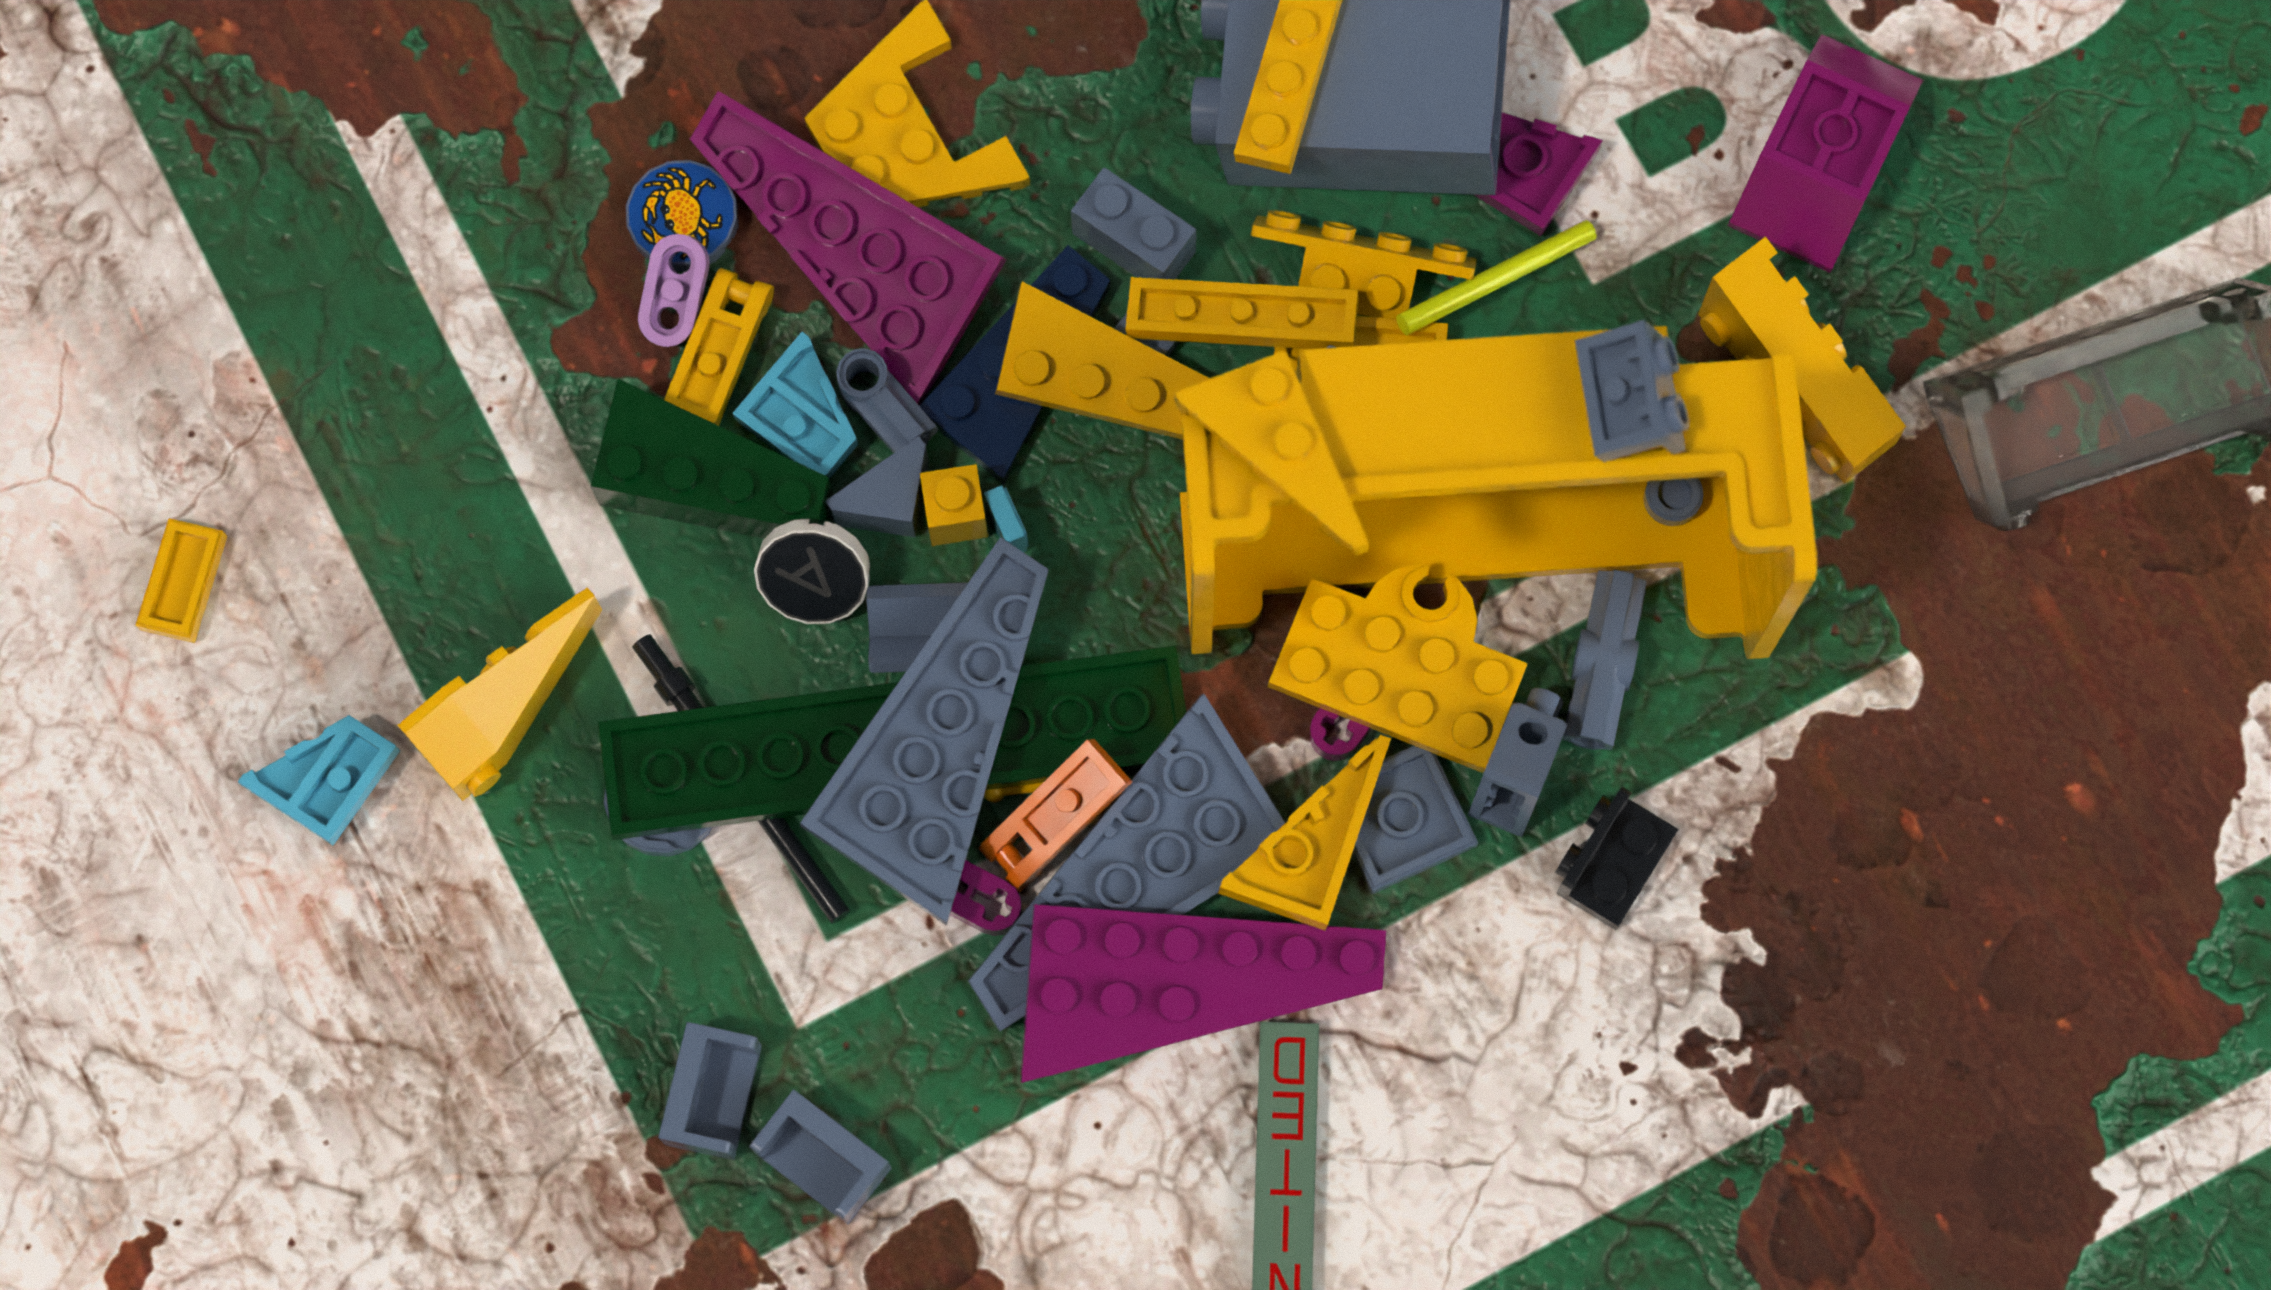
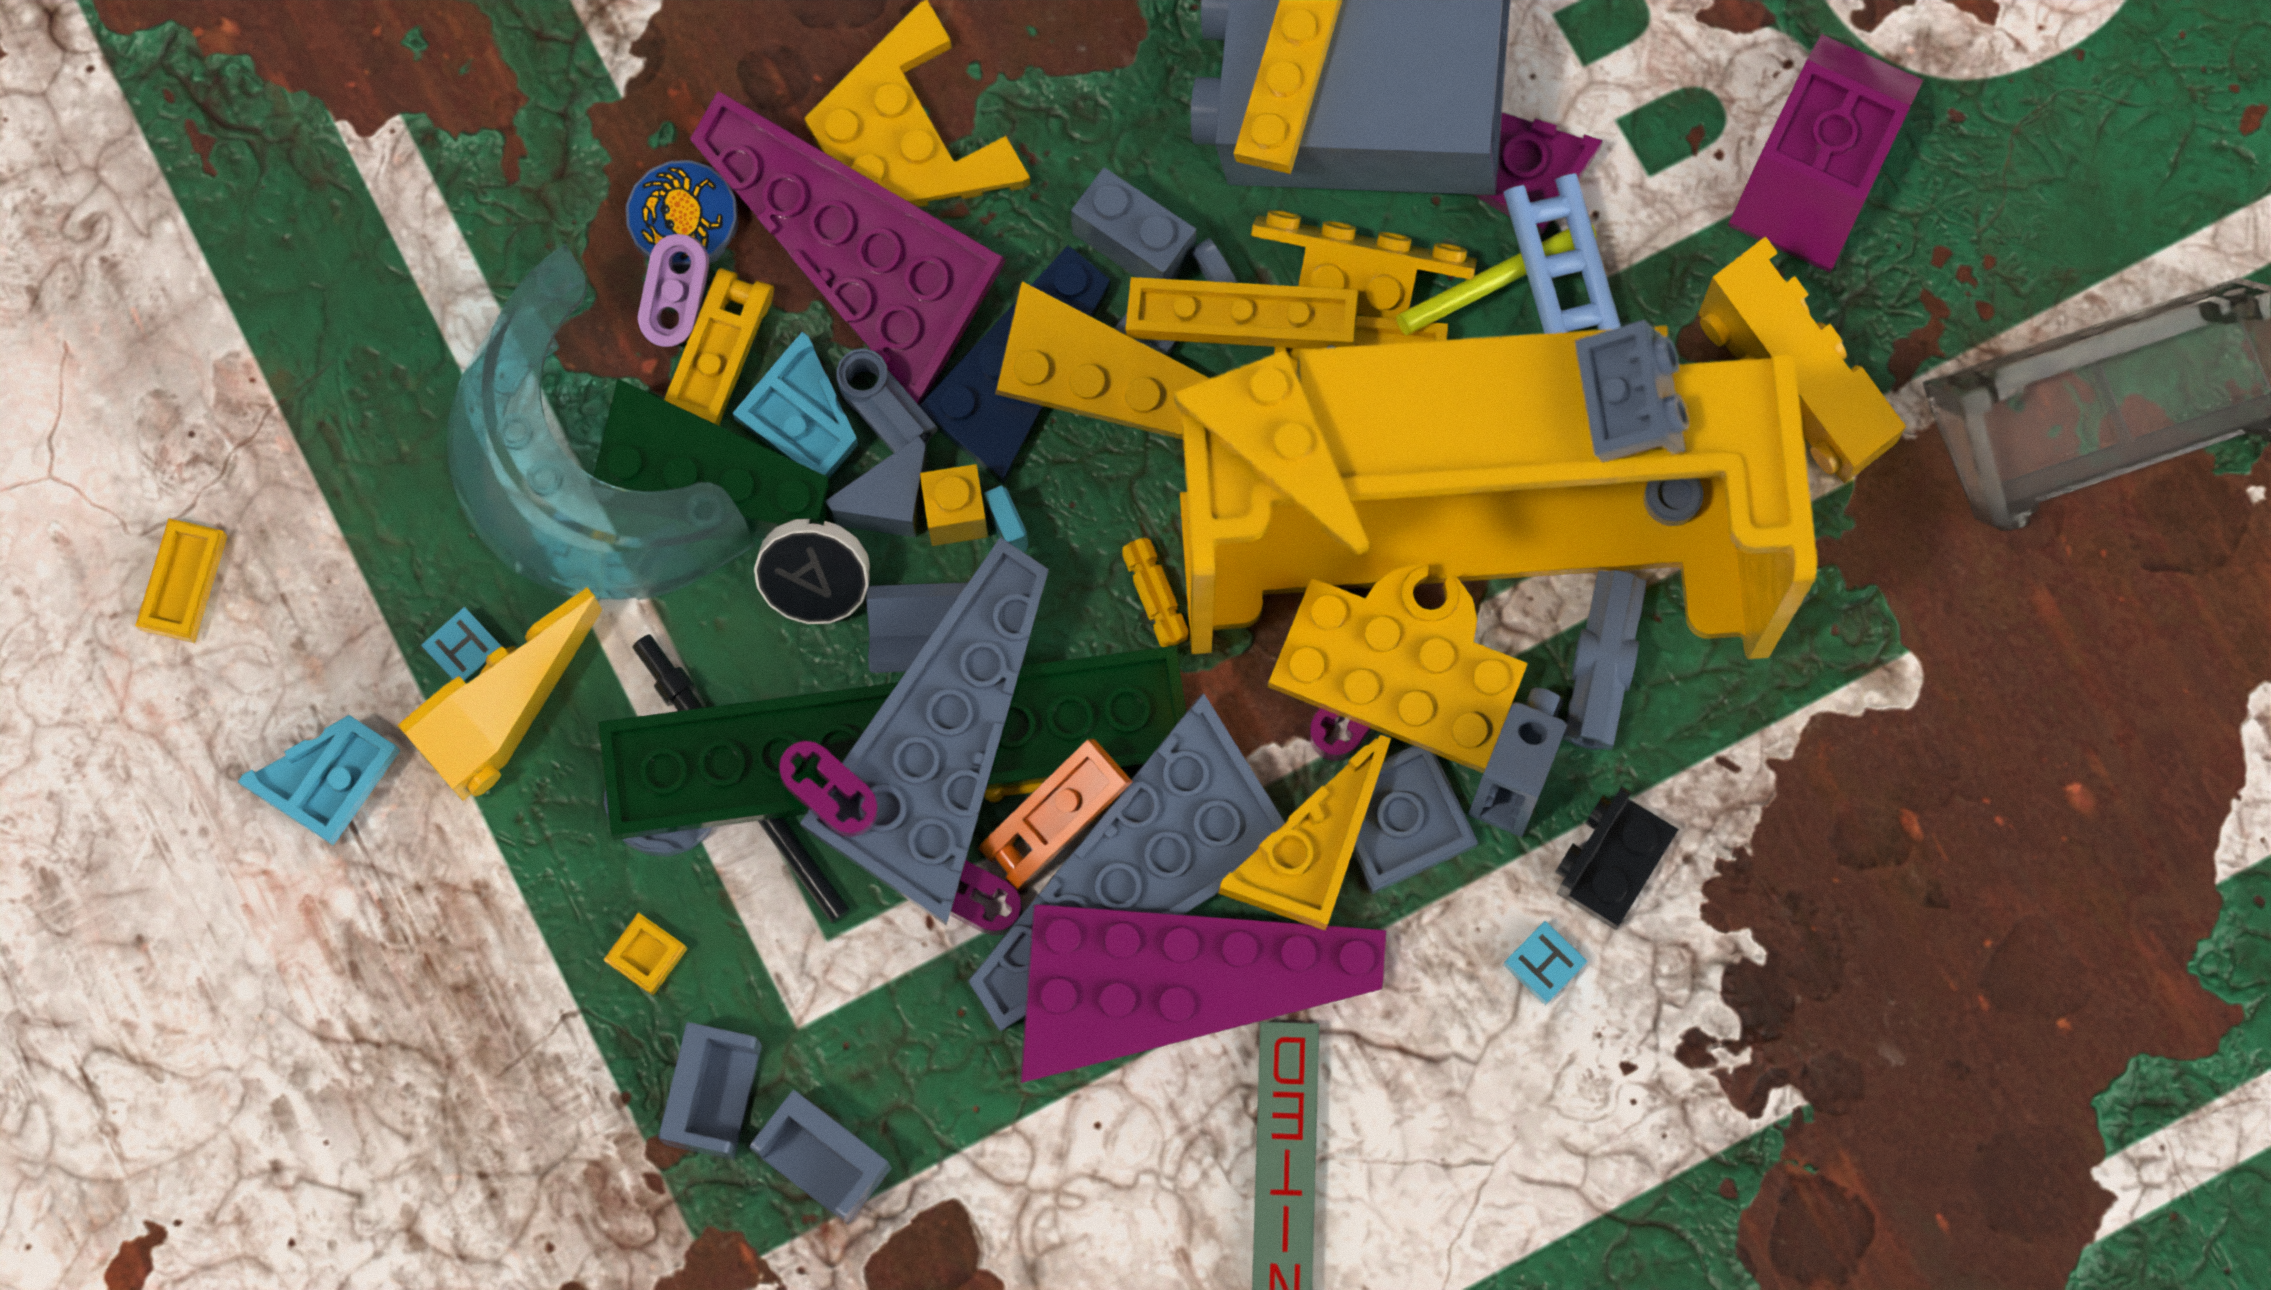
none -> medium azure tile [421,607,501,684]
none -> clear light blue windscreen [447,244,755,602]
none -> yellow tile [603,912,687,996]
none -> magenta beam [779,741,877,837]
none -> yellow axle [1122,538,1189,647]
none -> sand blue tile [1191,238,1237,283]
none -> light blue bar [1503,173,1621,334]
none -> medium azure tile [1503,921,1588,1006]

